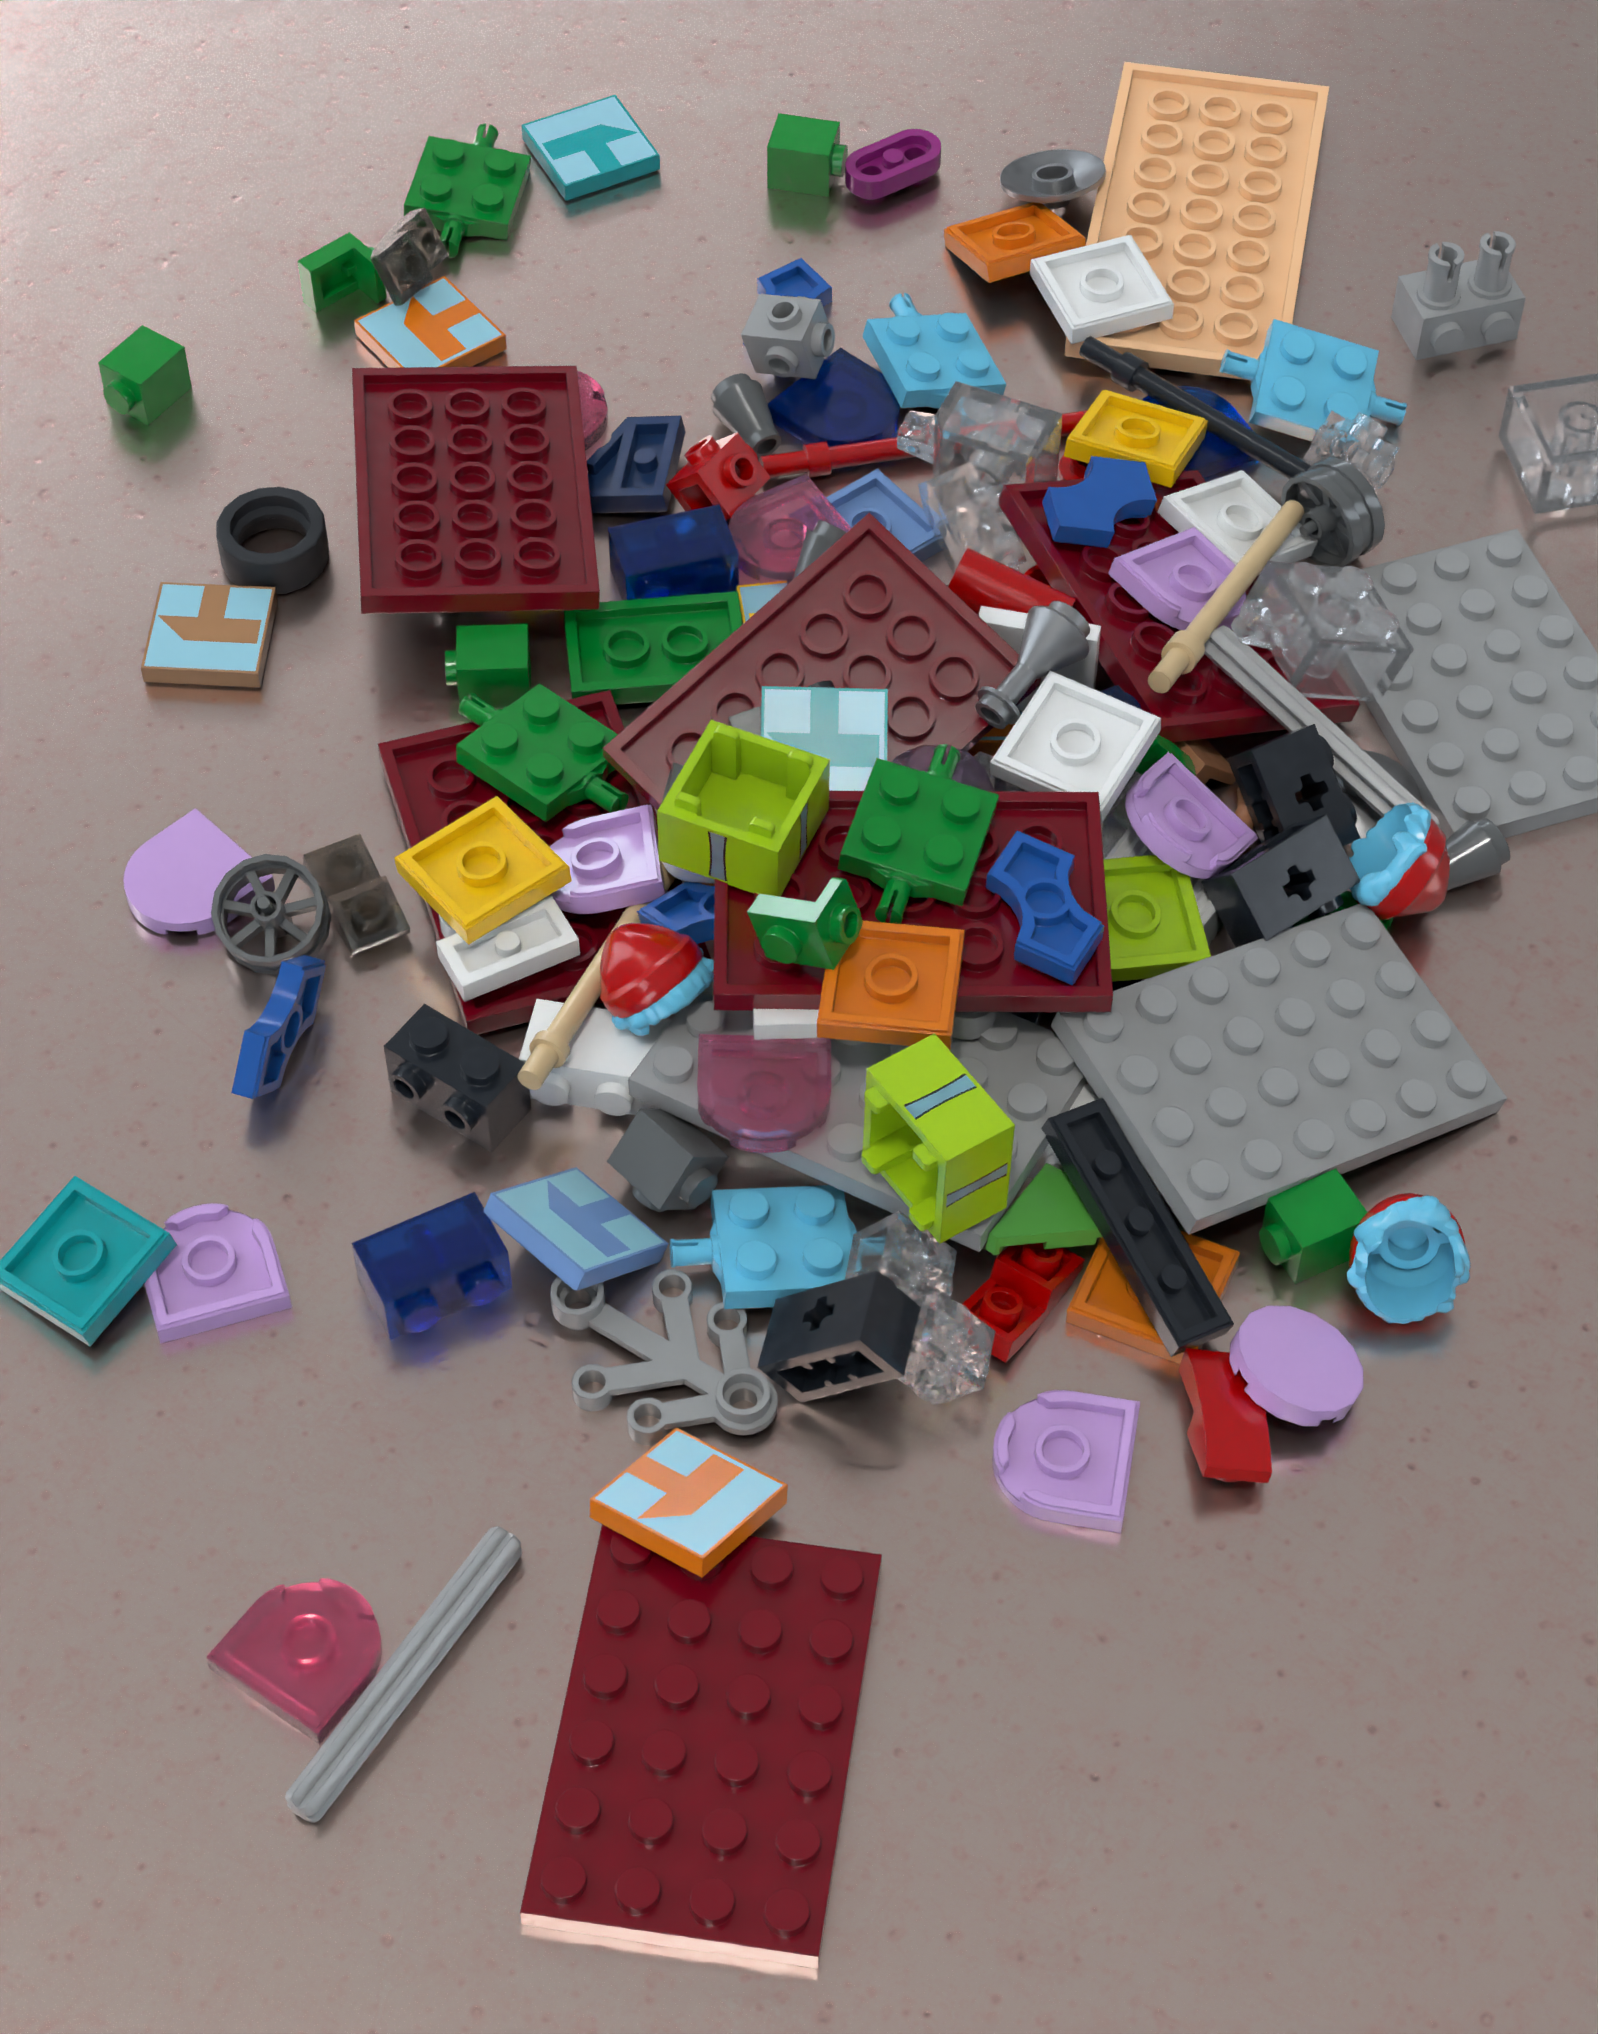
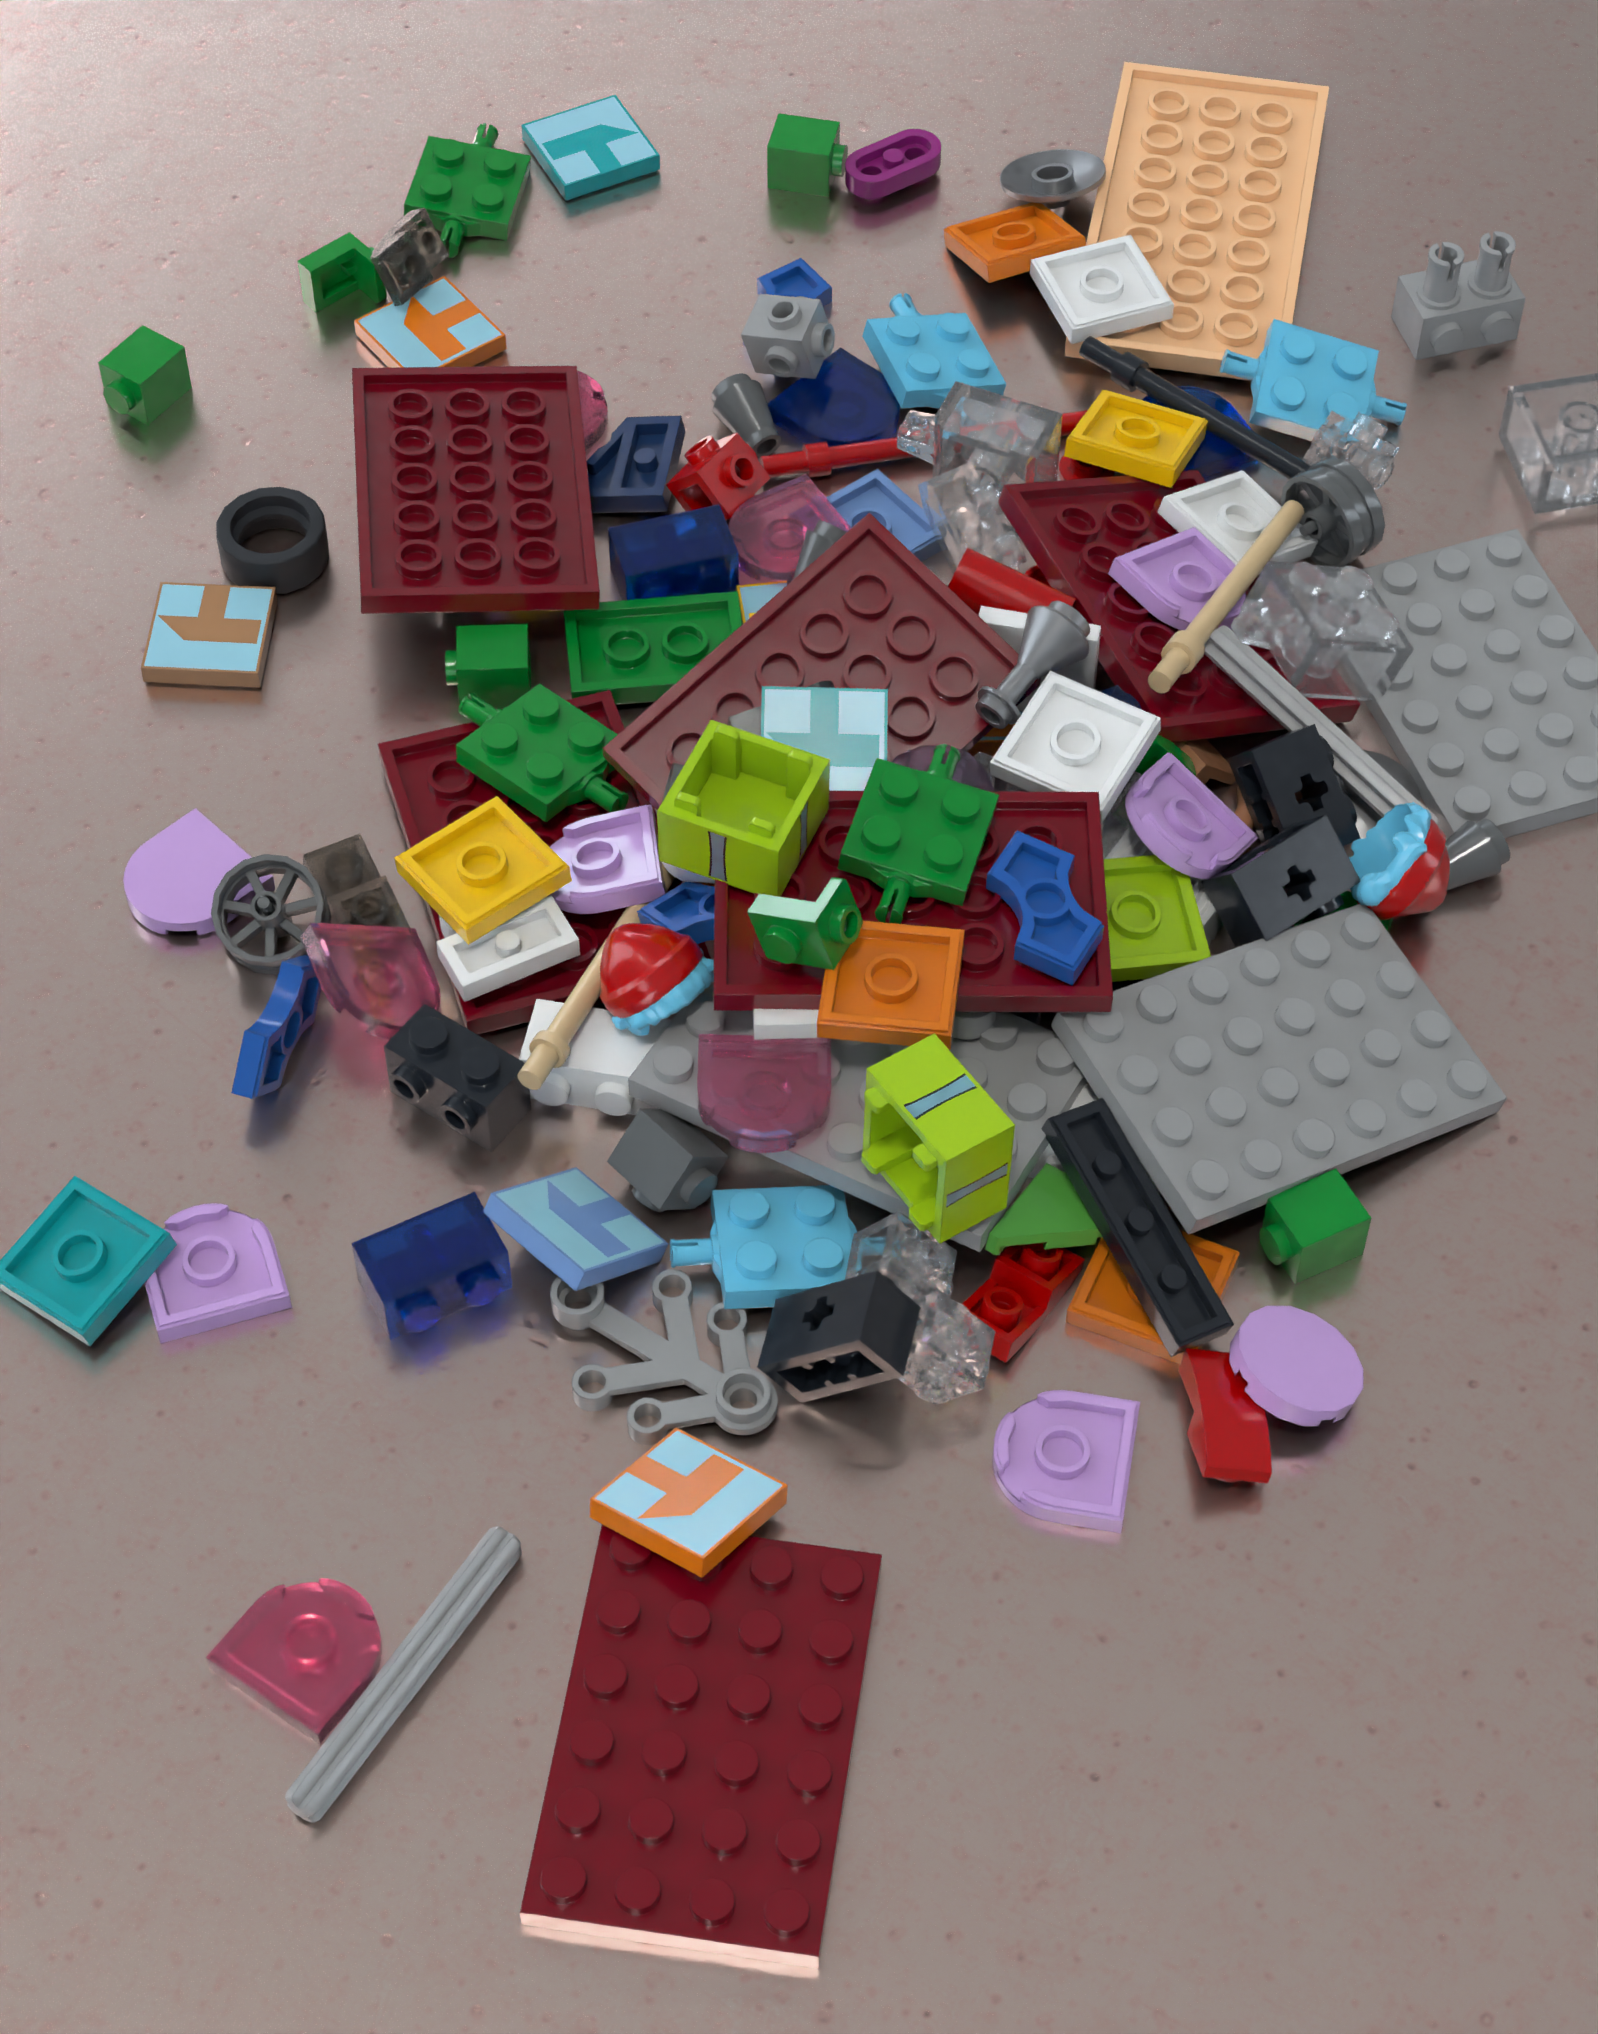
blue tile [1042,456,1157,548] -> none
medium azure hair [1347,1193,1471,1324] -> none
none -> clear pink tile [300,923,441,1040]

